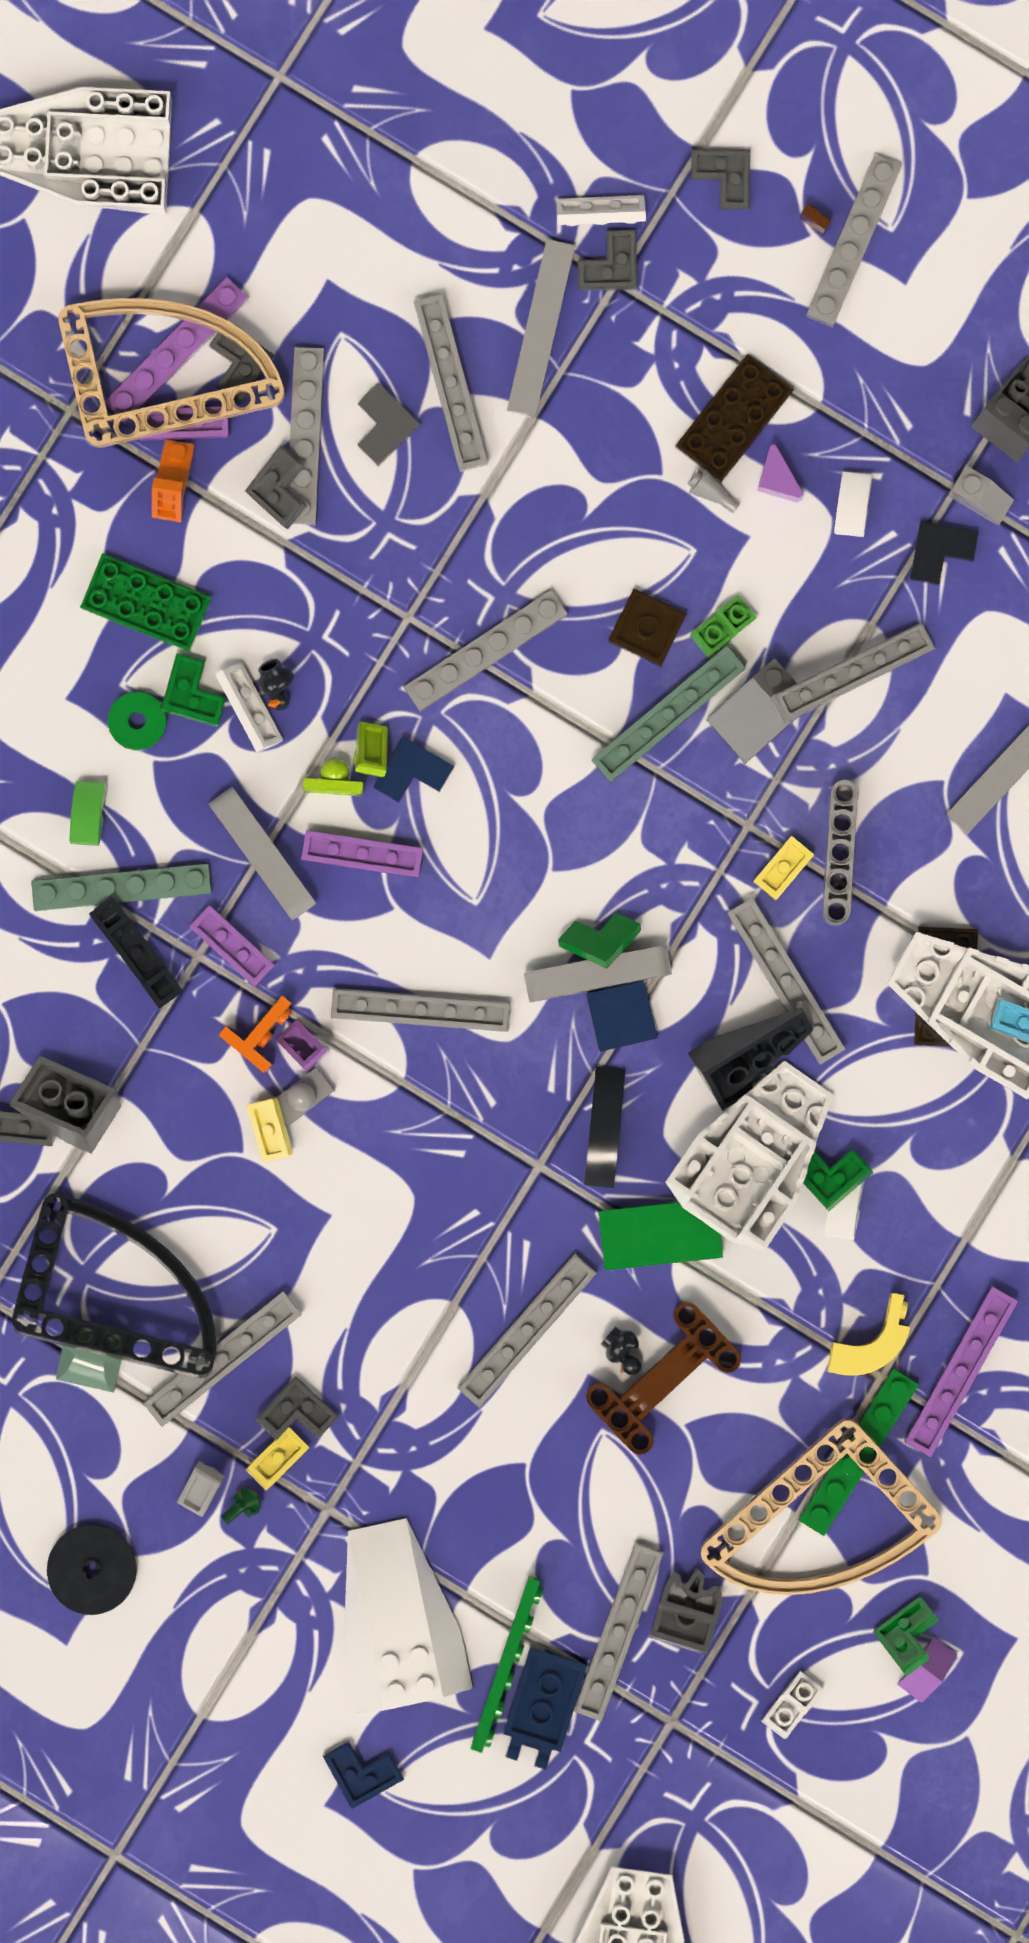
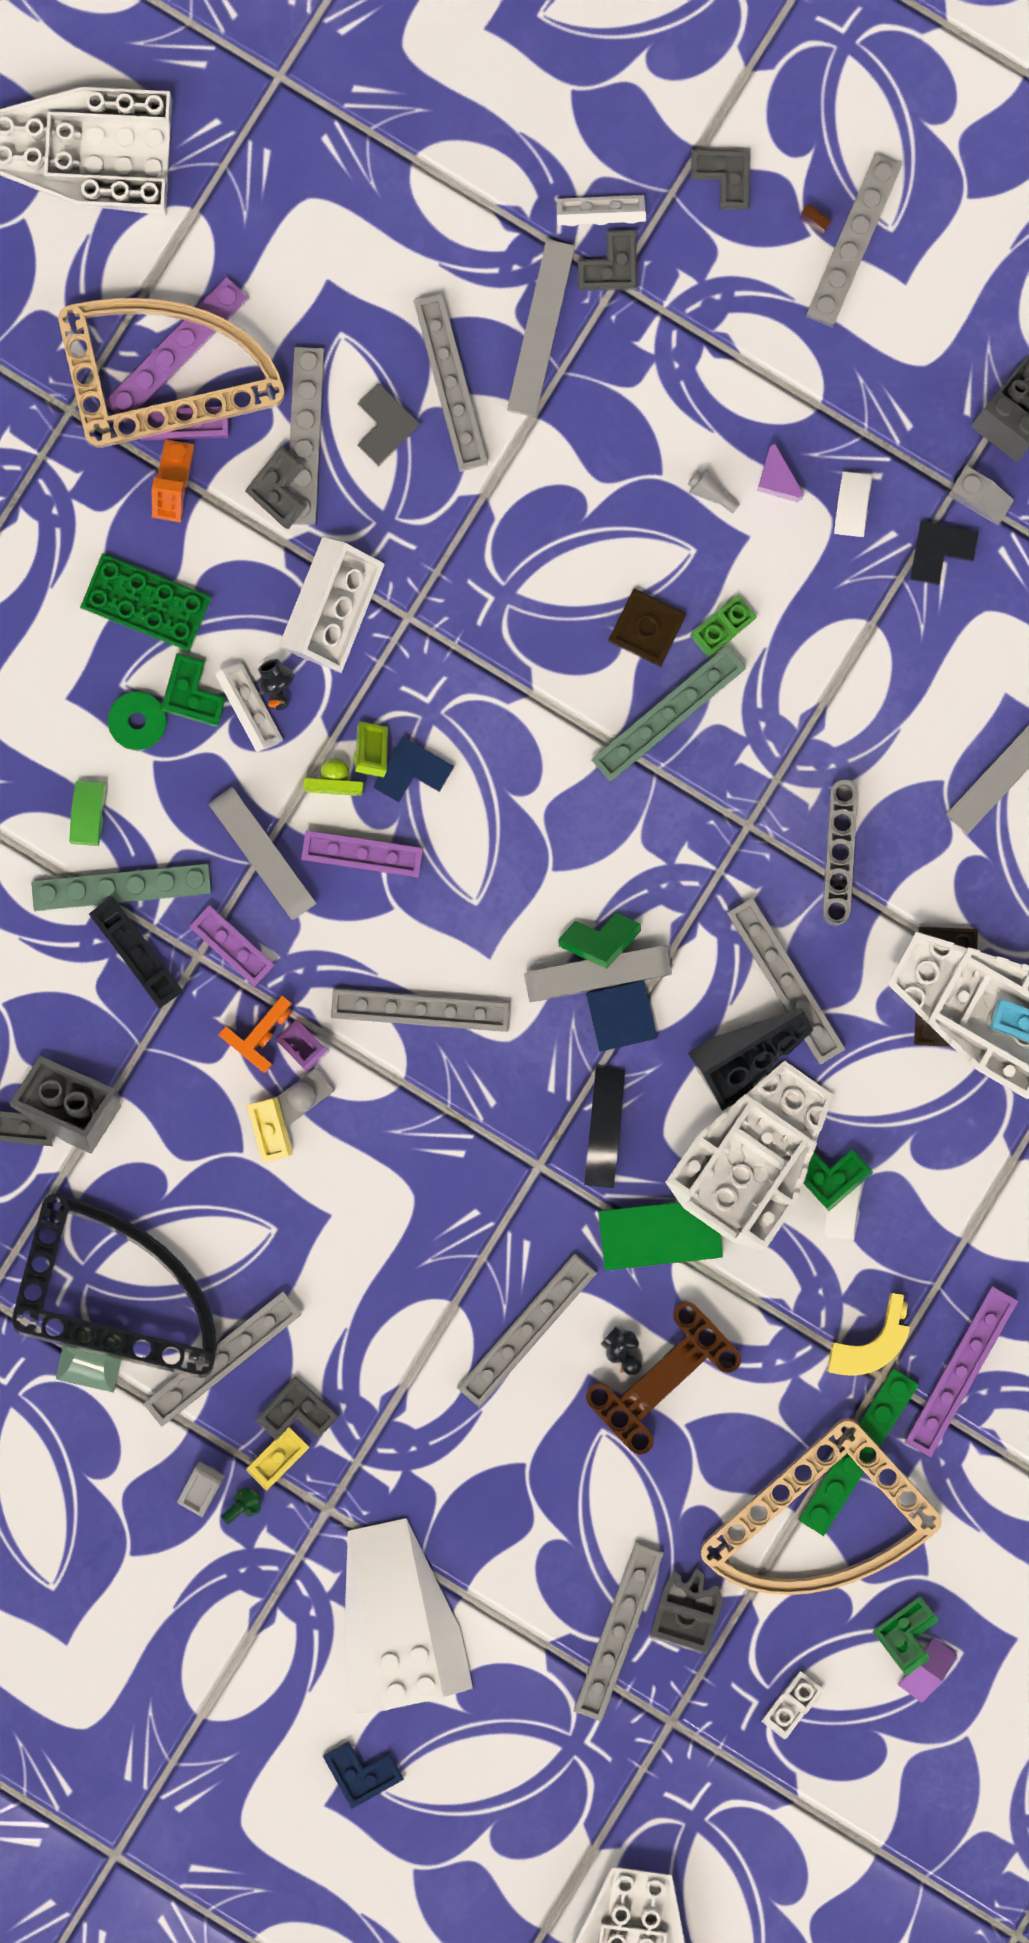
black piece [47,1525,137,1615] -> none
dark grey tile [209,333,274,404] -> none
light grey plate [404,590,568,712] -> none
green plate [471,1576,544,1753] -> none
dark blue tile [503,1648,587,1770] -> none
dark brown tile [675,354,794,483] -> none
slope [706,658,800,764] -> none
light yellow plate [753,836,814,901] -> none
light grey tile [771,622,935,724] -> none
none -> white slope [279,537,385,673]

